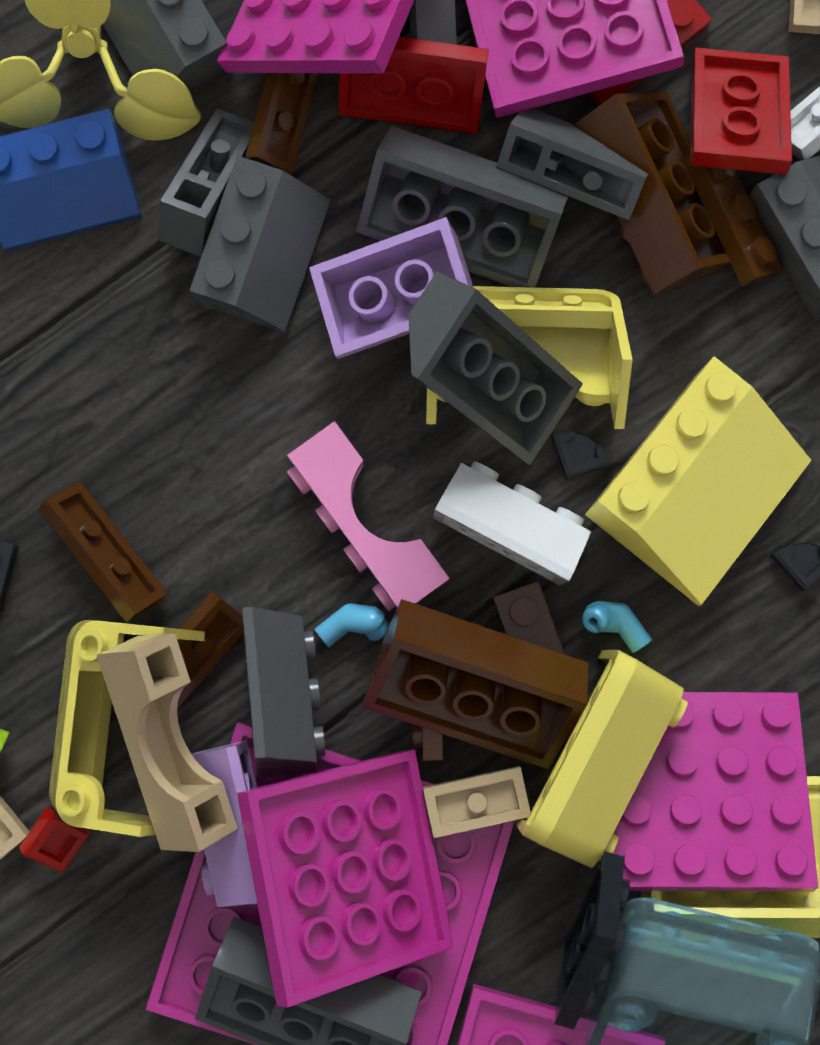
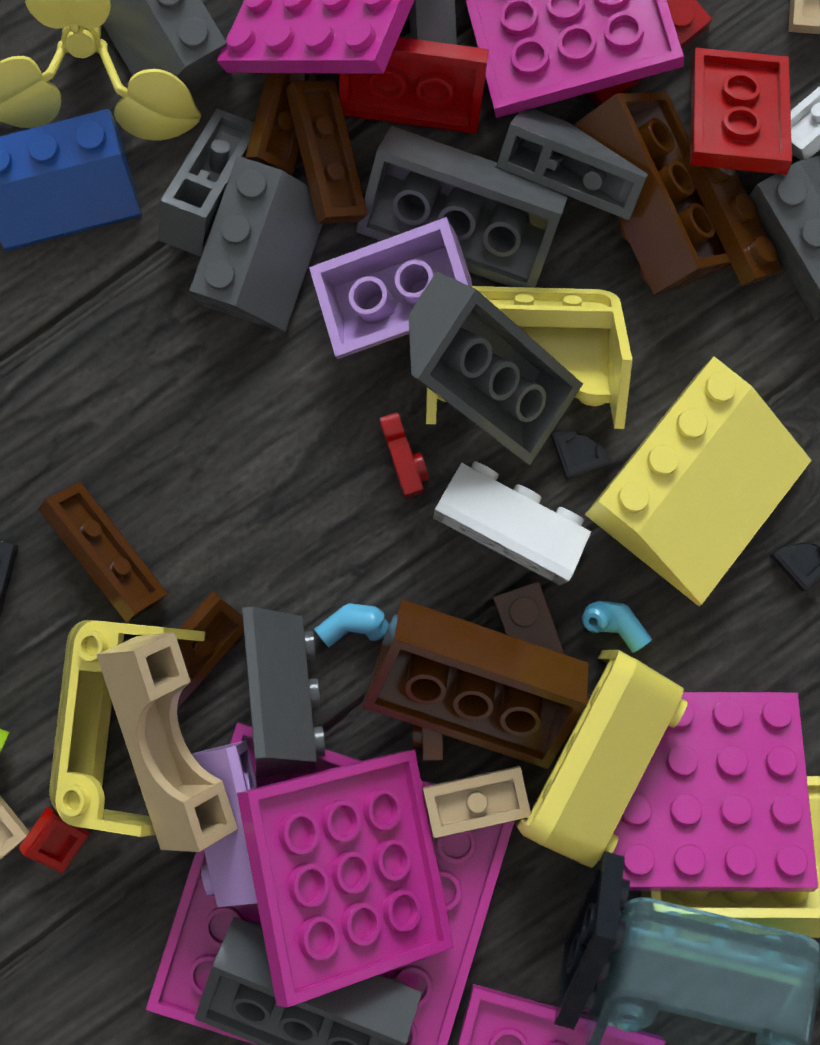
bright pink arch [287,421,450,612] -> none
none -> reddish brown plate [286,81,368,224]
none -> red plate [379,412,429,500]

